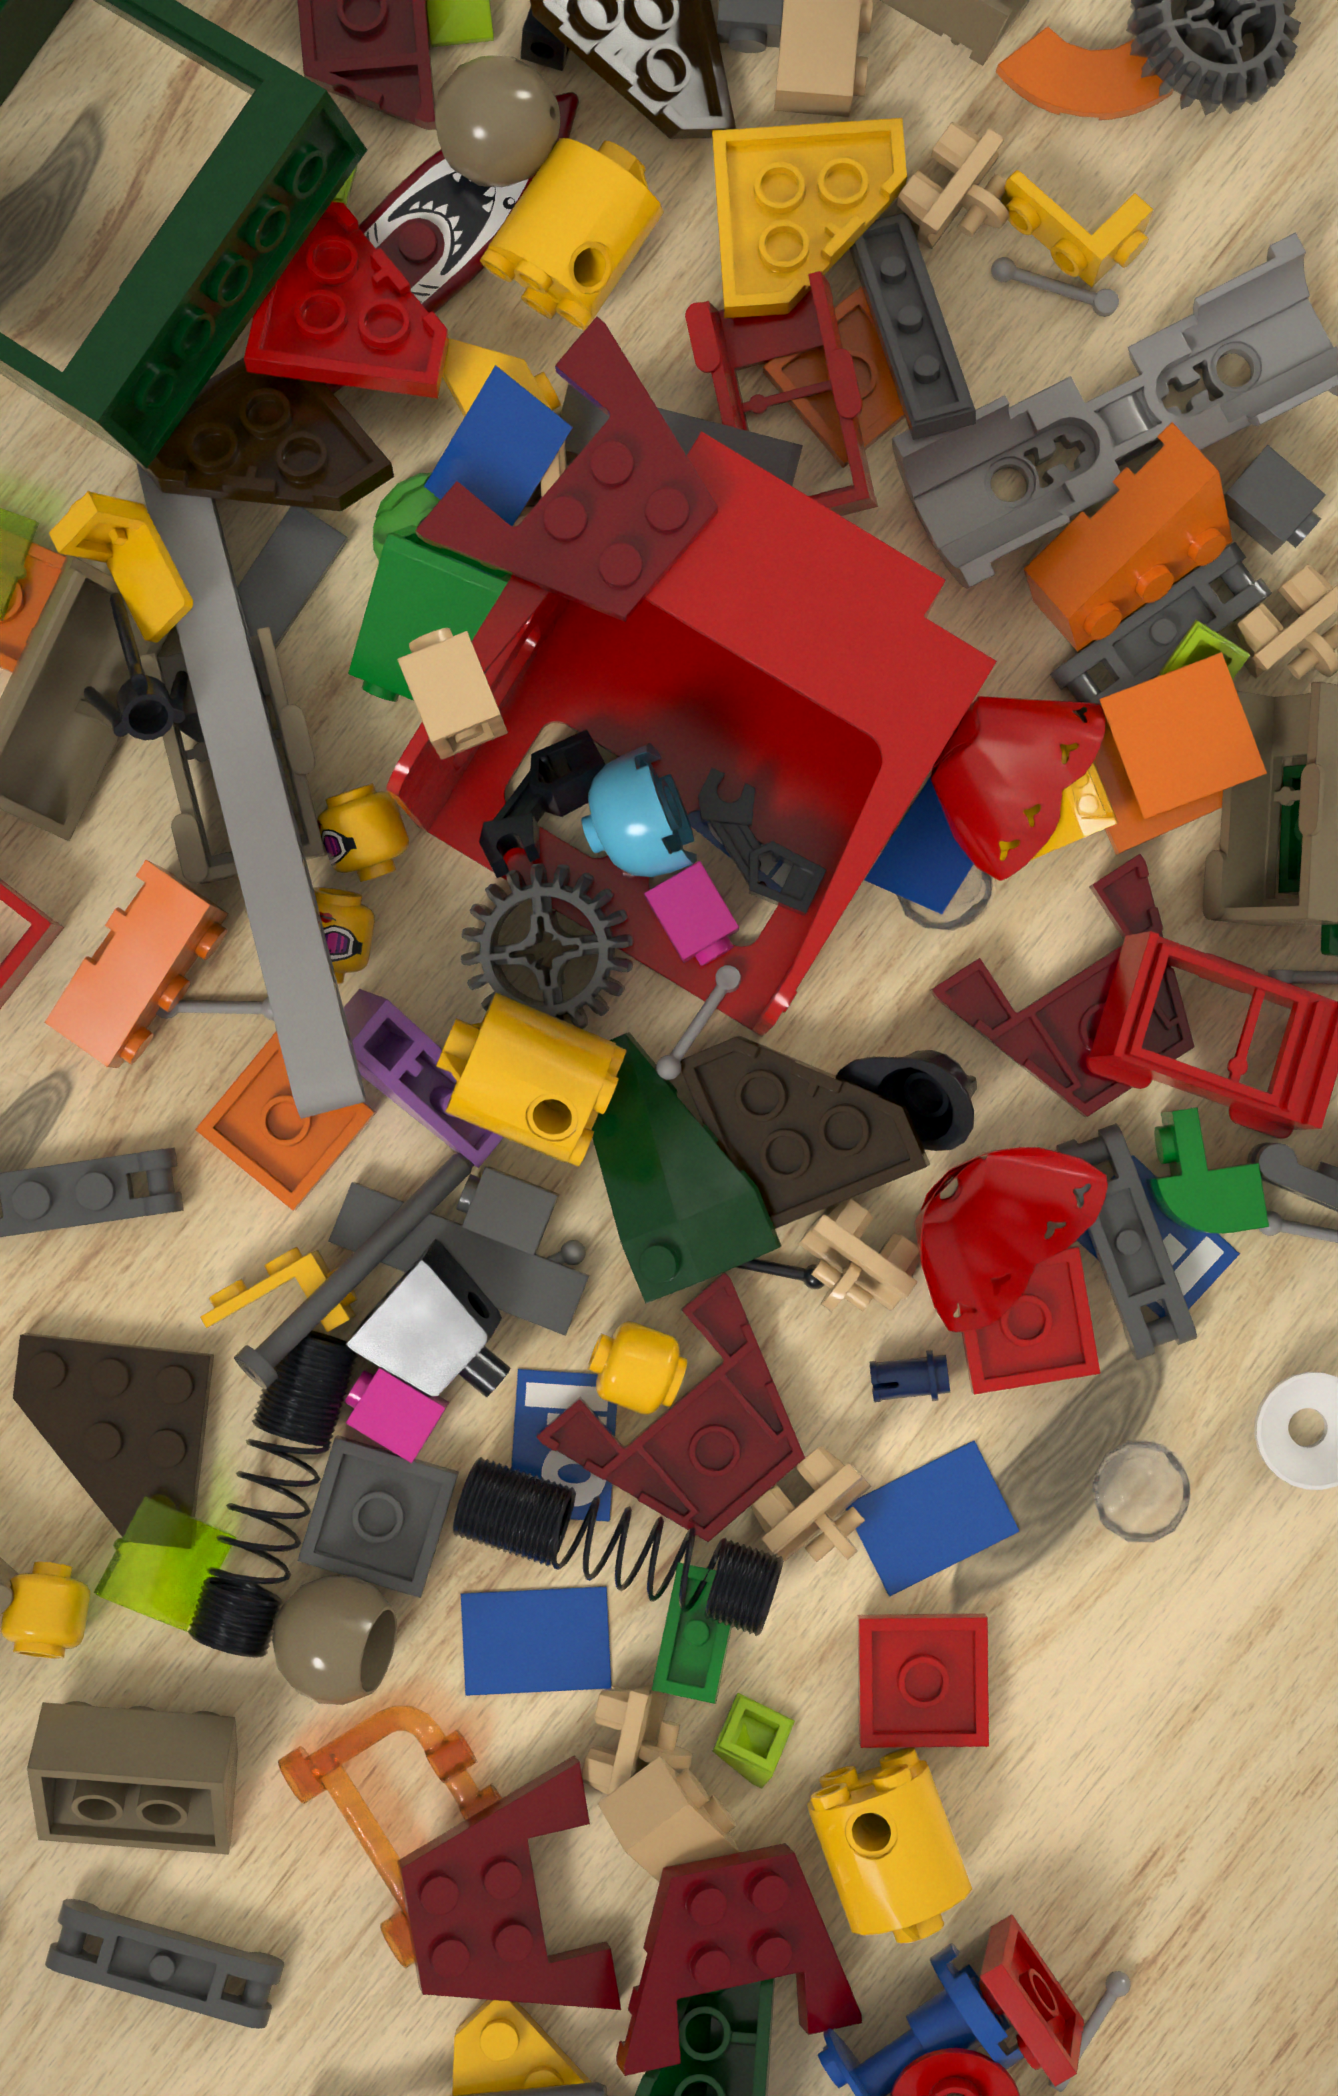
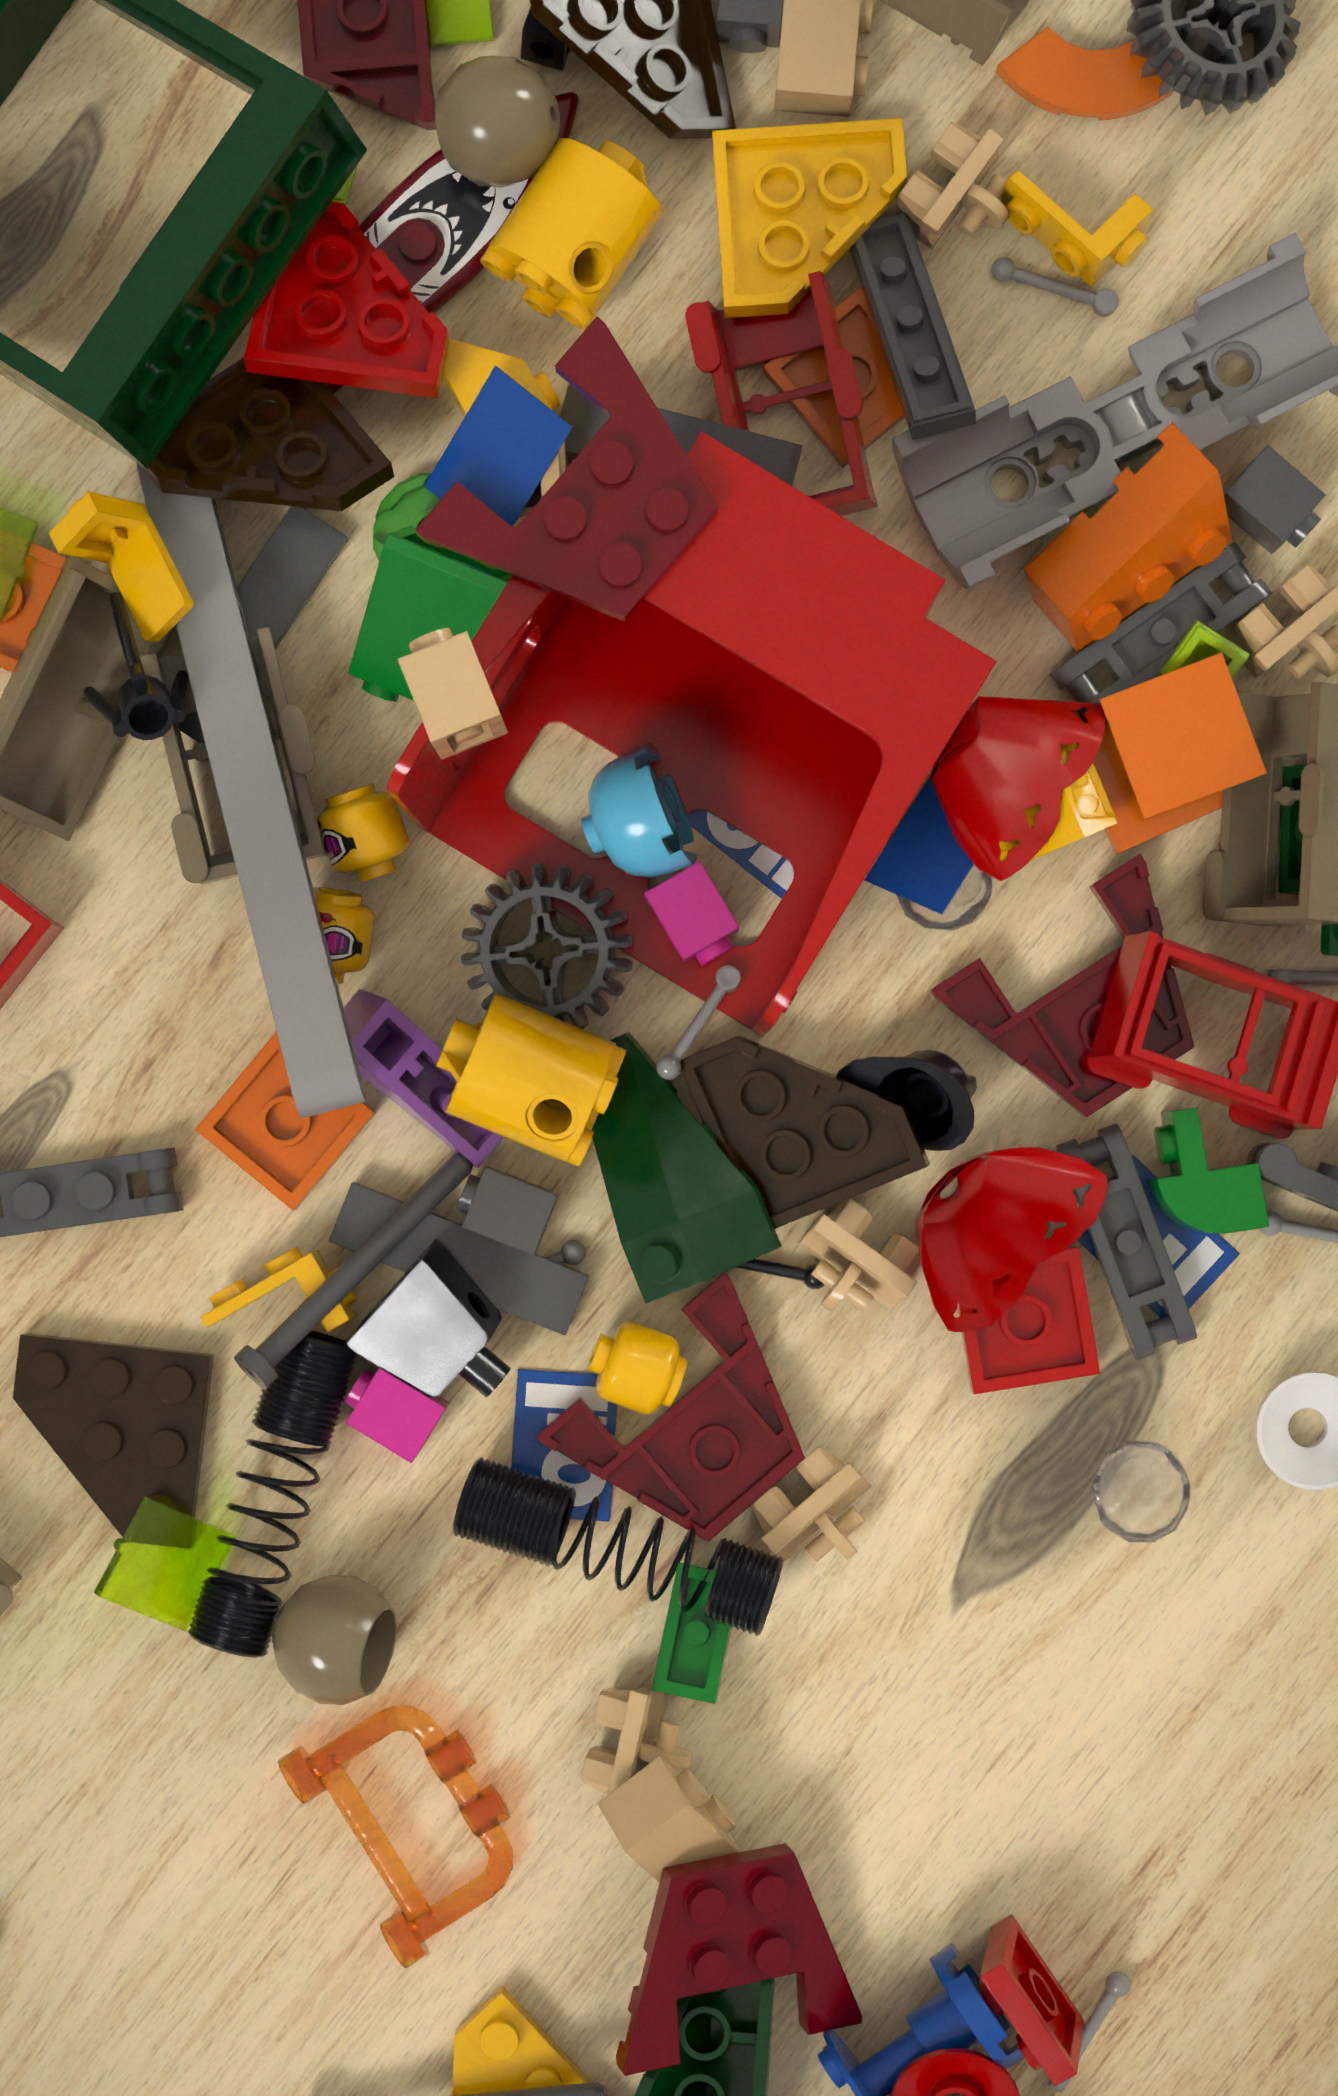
yellow head [1,1562,90,1659] -> none
dark tan slope [27,1701,238,1855] -> none
orange wedge [44,860,229,1068] -> none
dark grey plate [45,1899,284,2029] -> none
light grey hinge [156,997,274,1021] -> none
dark grey plate [298,1435,459,1598] -> none
dark red wing [397,1755,621,2010] -> none
blue sticker [461,1586,611,1696] -> none
black piece [479,729,606,878] -> none
black piece [698,768,826,916] -> none
lime slope [712,1693,795,1789] -> none
yellow cylinder [807,1747,972,1943] -> none
blue sticker [846,1440,1020,1597] -> none
red plate [858,1613,989,1748] -> none
dark blue pin [869,1350,950,1403] -> none

